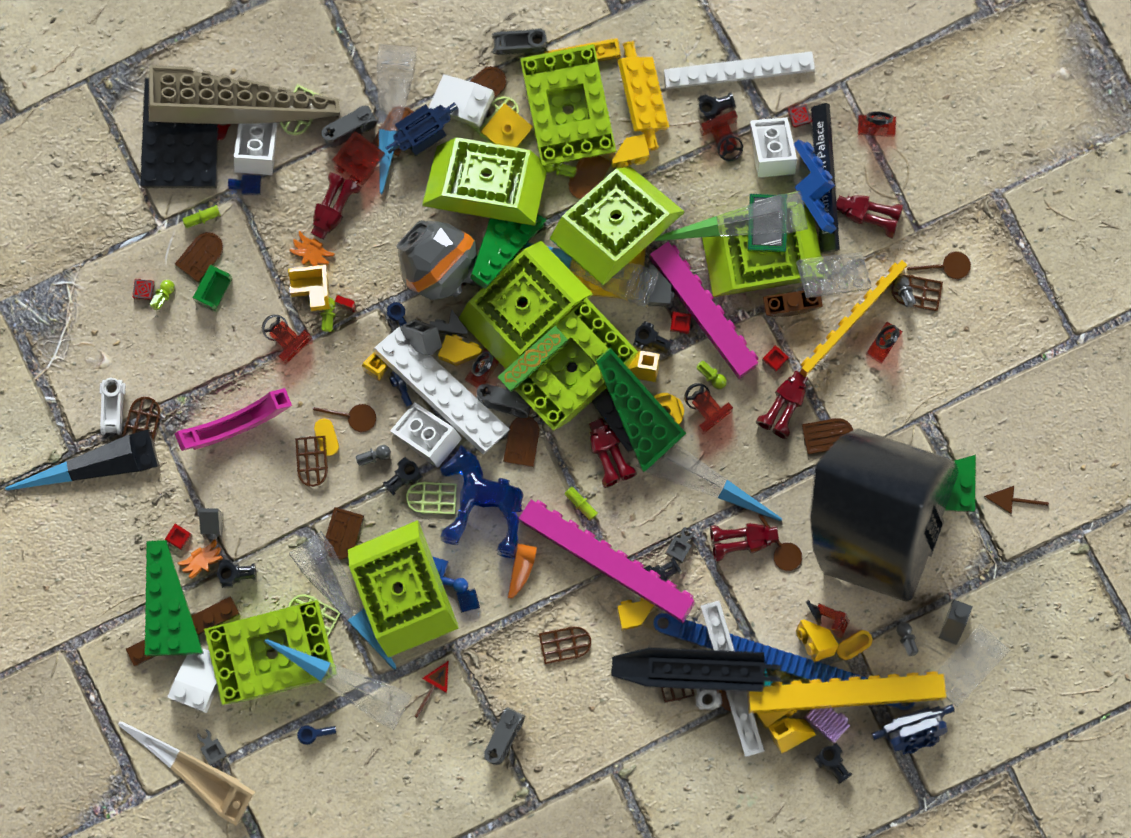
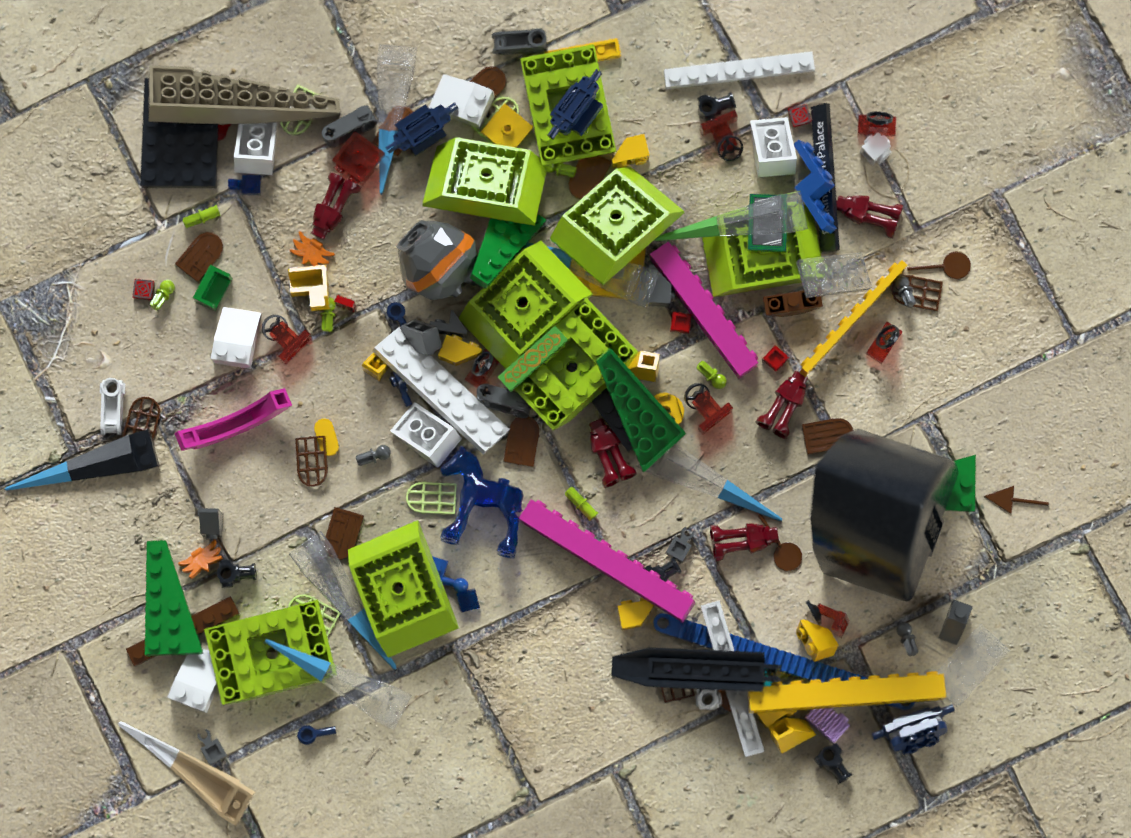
red tile [164,524,192,550] -> none
reddish brown piece [313,404,376,432] -> none
black connector [383,457,423,496] -> none
piece [415,661,449,718] -> none
dark grey piece [484,707,525,765] -> none
orange piece [508,544,537,599] -> none
reddish brown window [539,627,591,664] -> none
yellow plate [618,41,669,151] -> none
black connector [633,321,673,355] -> none
yellow tile [836,630,873,660] -> none
none -> white slope [211,307,261,369]
none -> dark blue piece [547,69,603,140]
none -> white brick [860,133,892,165]

